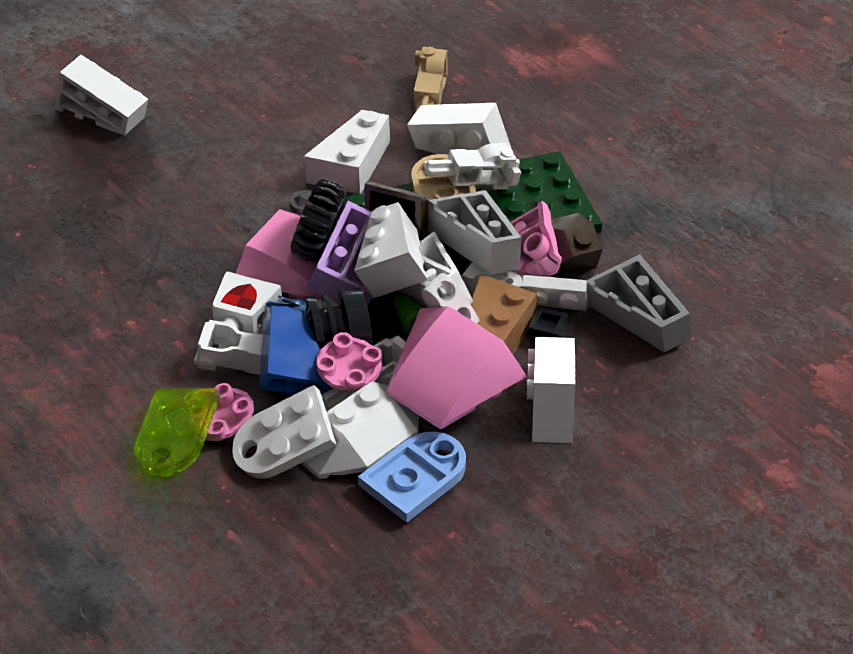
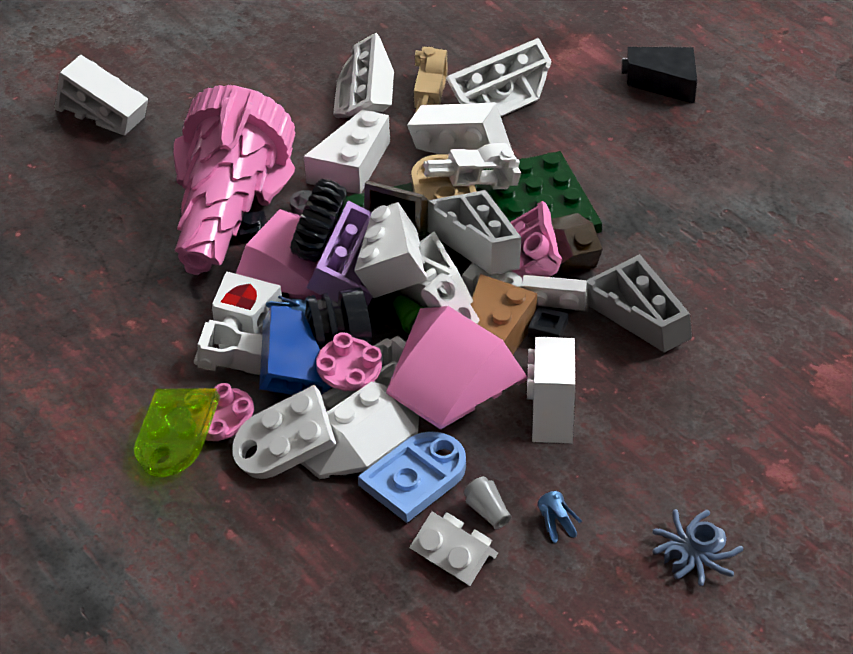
none -> bright pink cone [173,85,295,275]
none -> black plate [238,211,267,244]
none -> white wedge [333,33,394,118]
none -> white bracket [409,511,498,586]
none -> white wedge [446,38,552,117]
none -> light grey cone [464,476,512,529]
none -> flat silver piece [537,491,582,543]
none -> black slope [621,47,697,103]
none -> sand blue animal [652,509,743,586]

